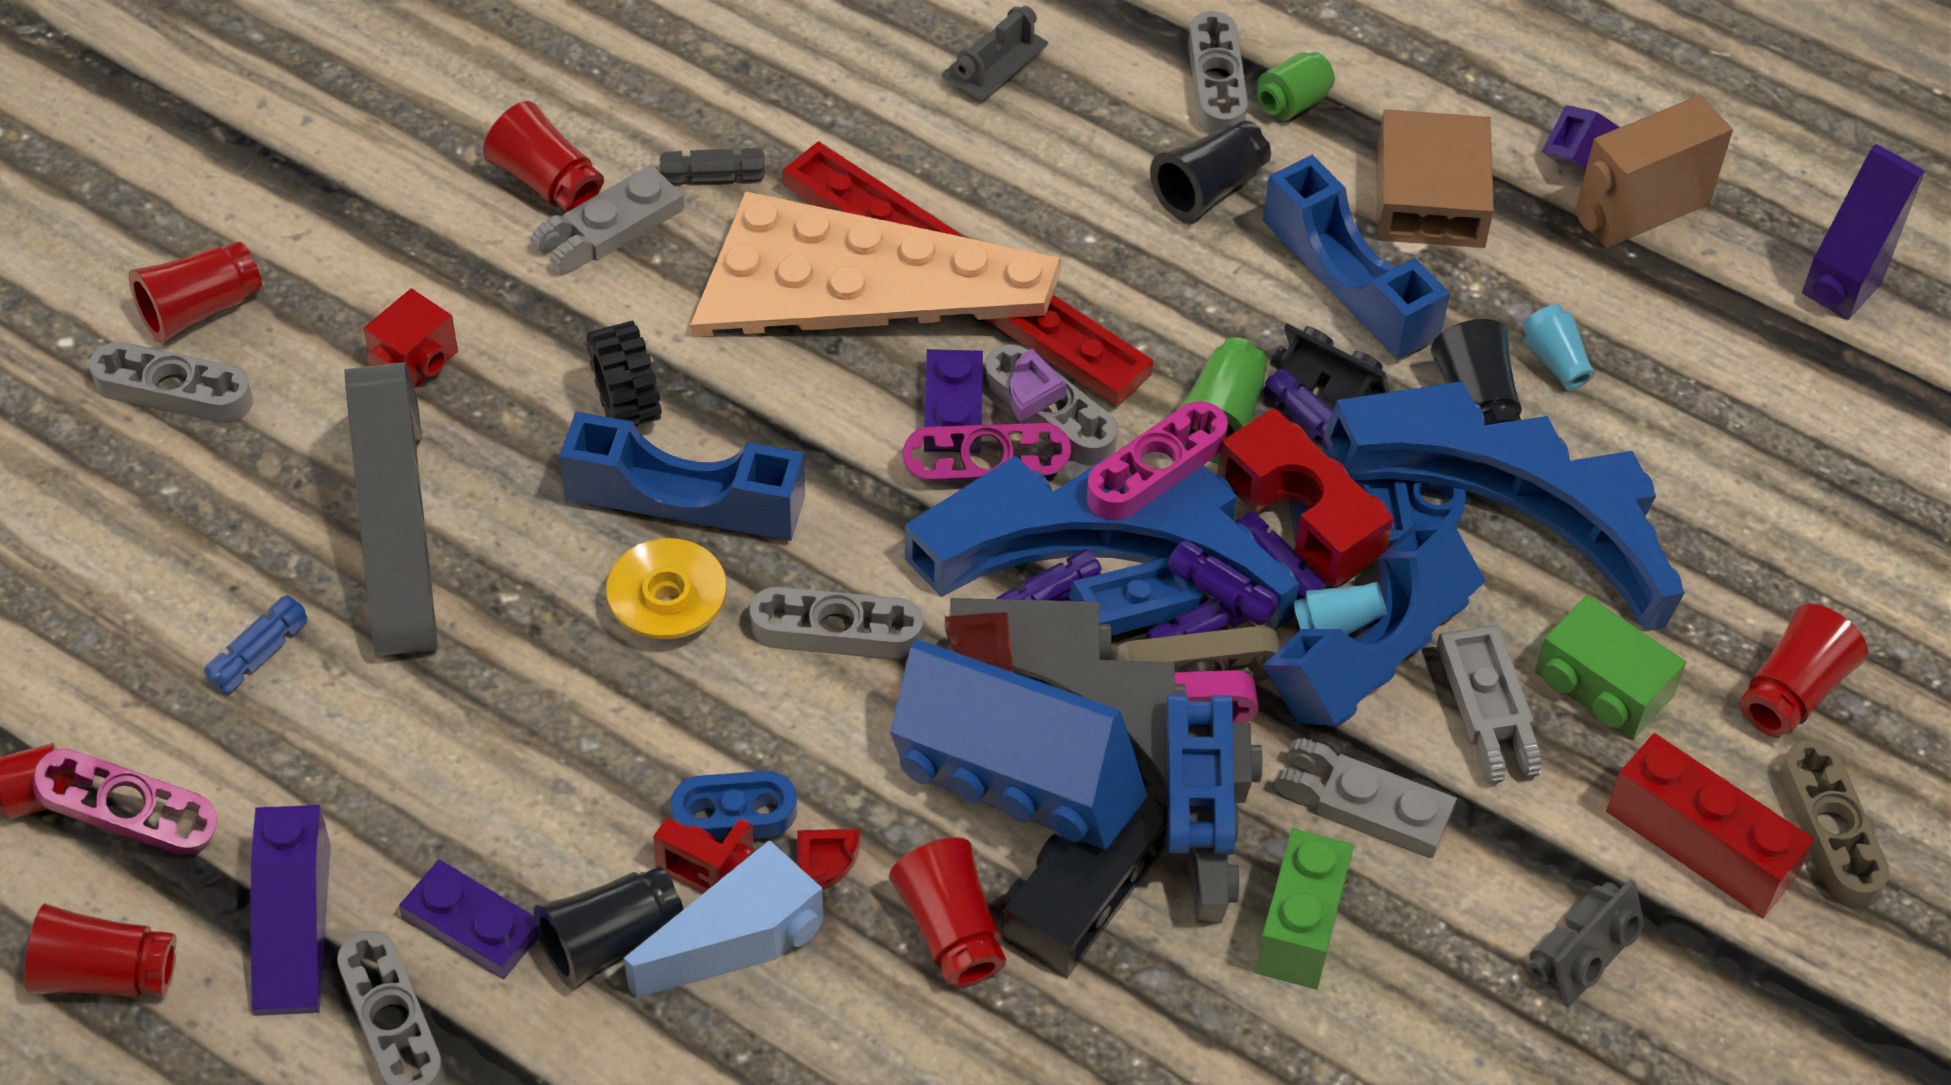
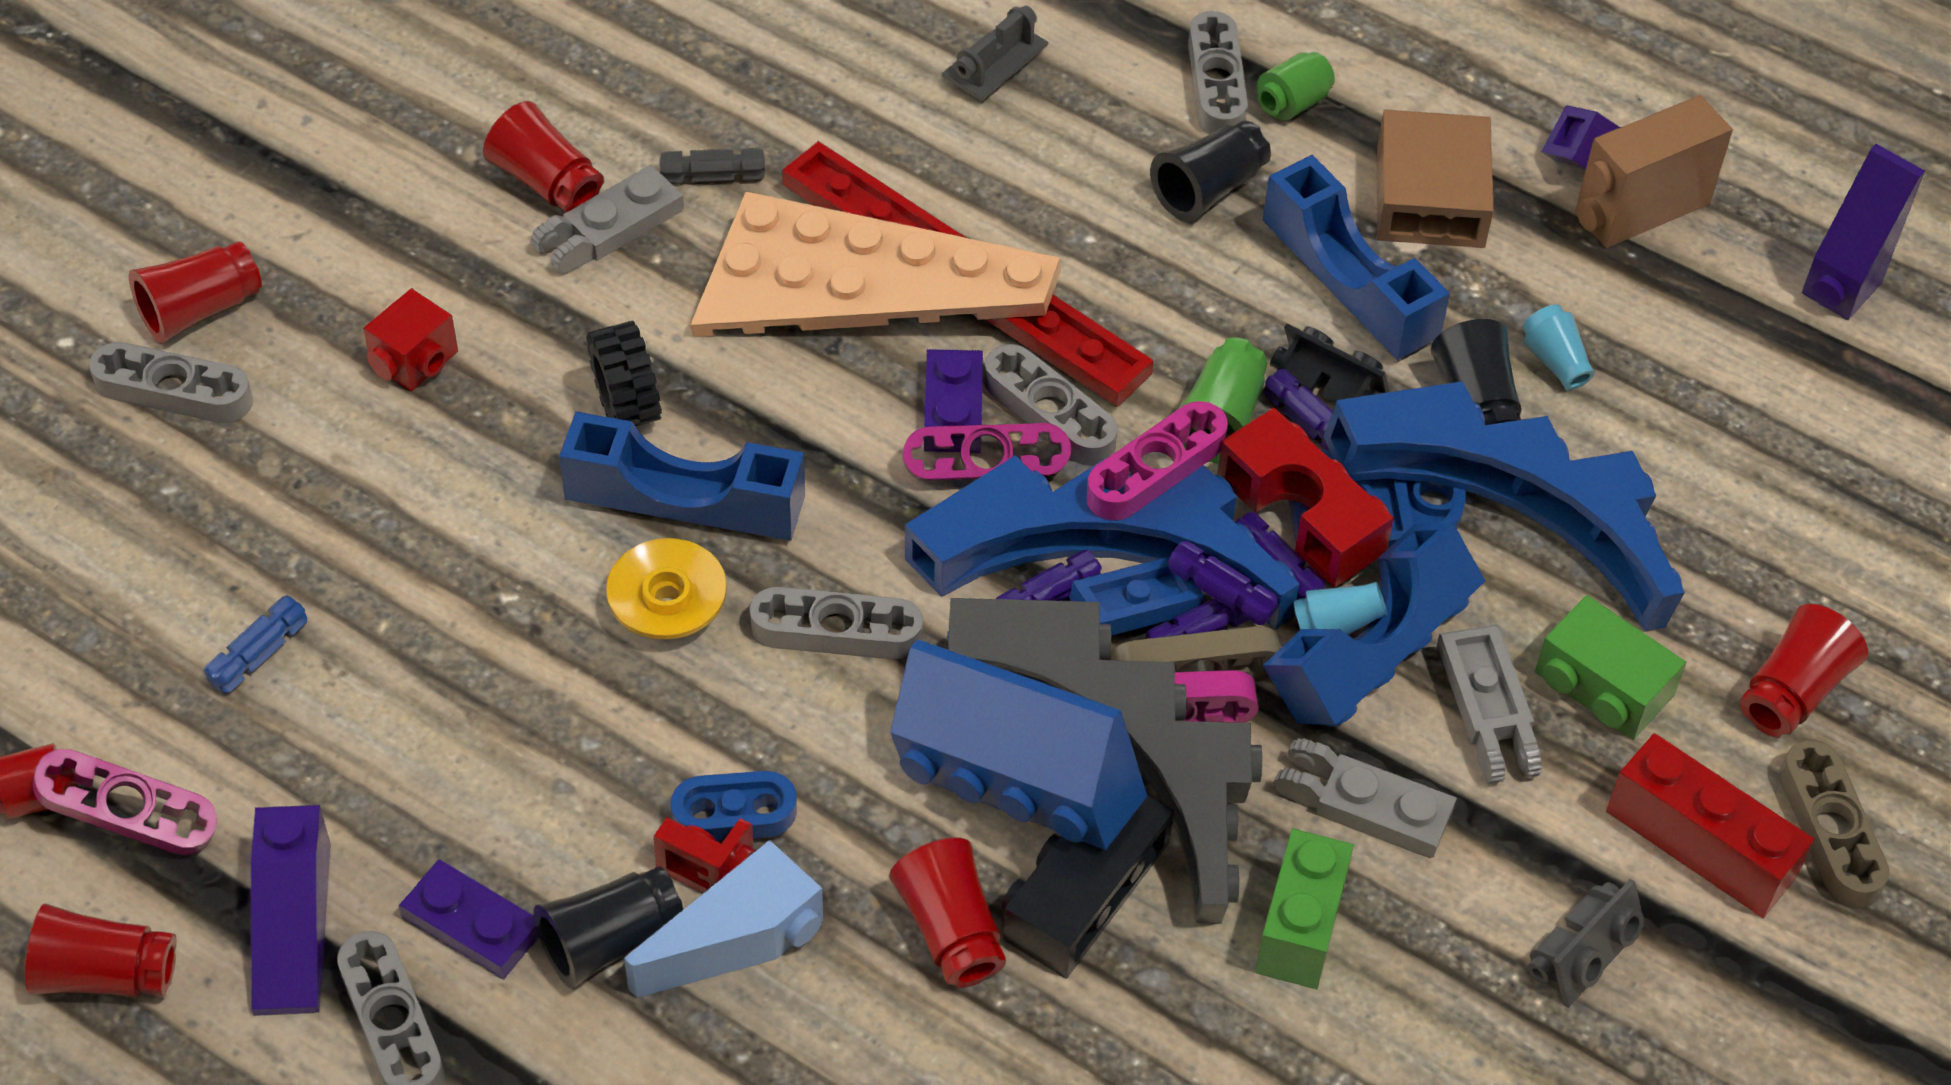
dark grey beam [344,362,438,657] -> none
red tile [797,829,860,891] -> none
clear red tile [944,612,1013,672] -> none
medium lavender tile [1009,348,1067,422] -> none
blue plate [1165,694,1235,855] -> none

